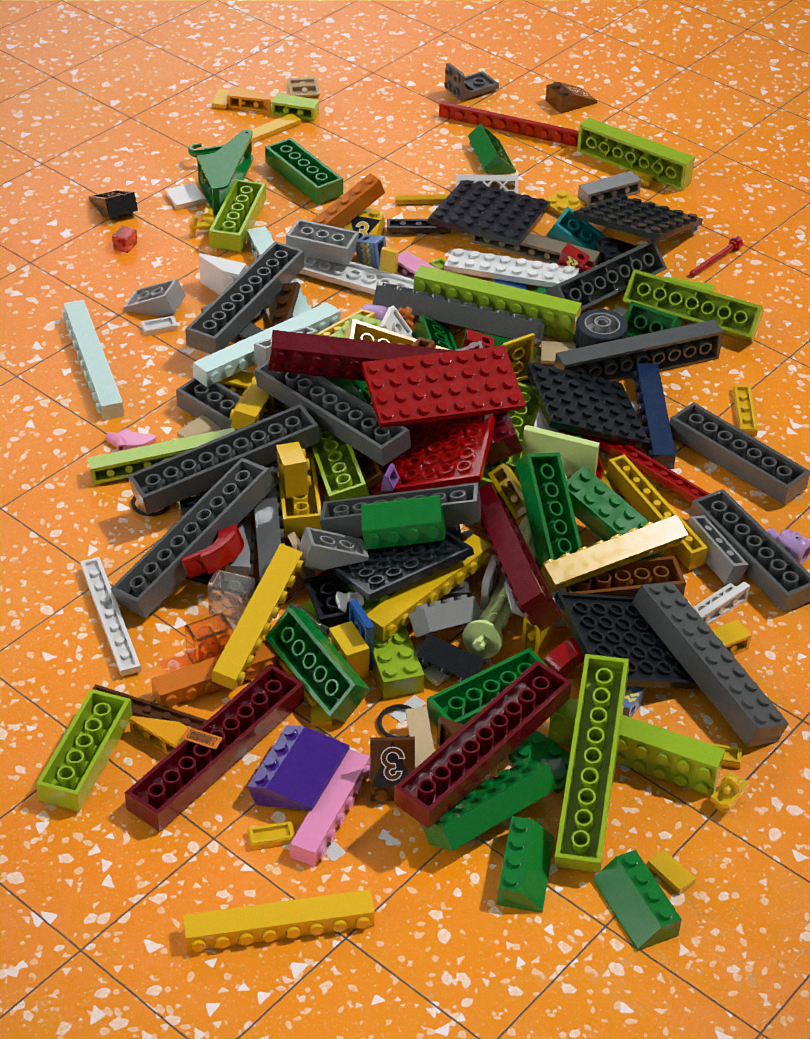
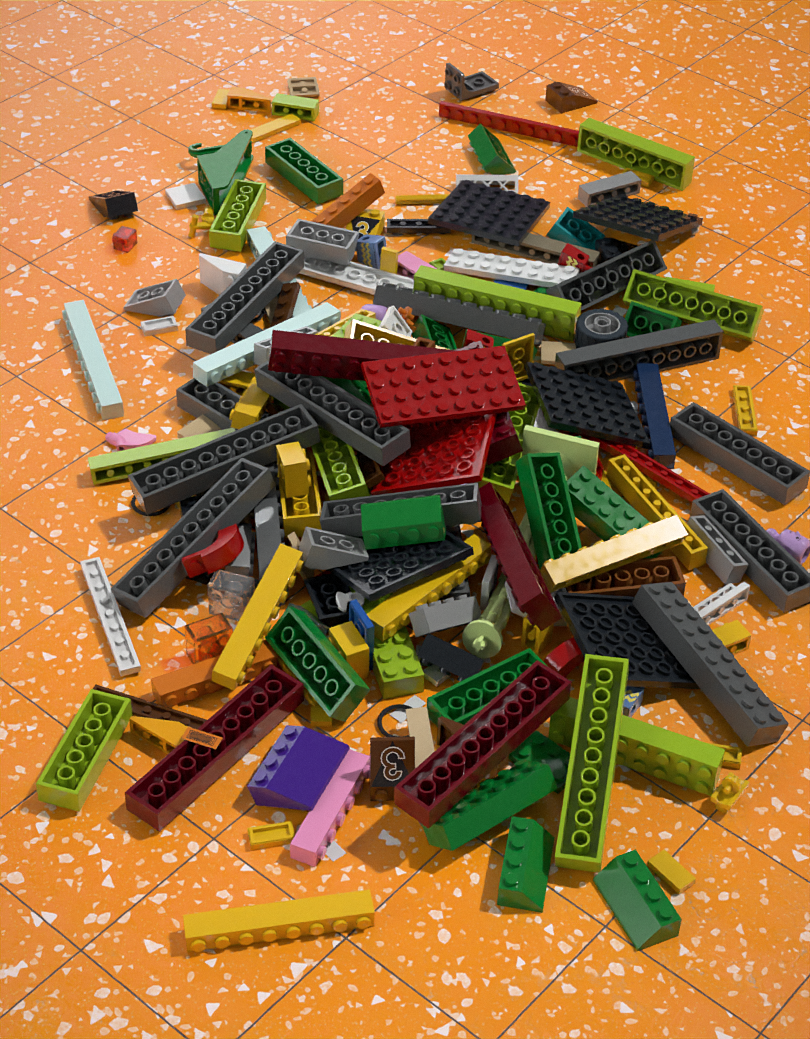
medium lavender slope [381,464,400,491] -> none
yellow slope [488,463,527,520] -> none
yellow plate [545,190,585,217] -> none
red piece [689,236,743,277] -> none

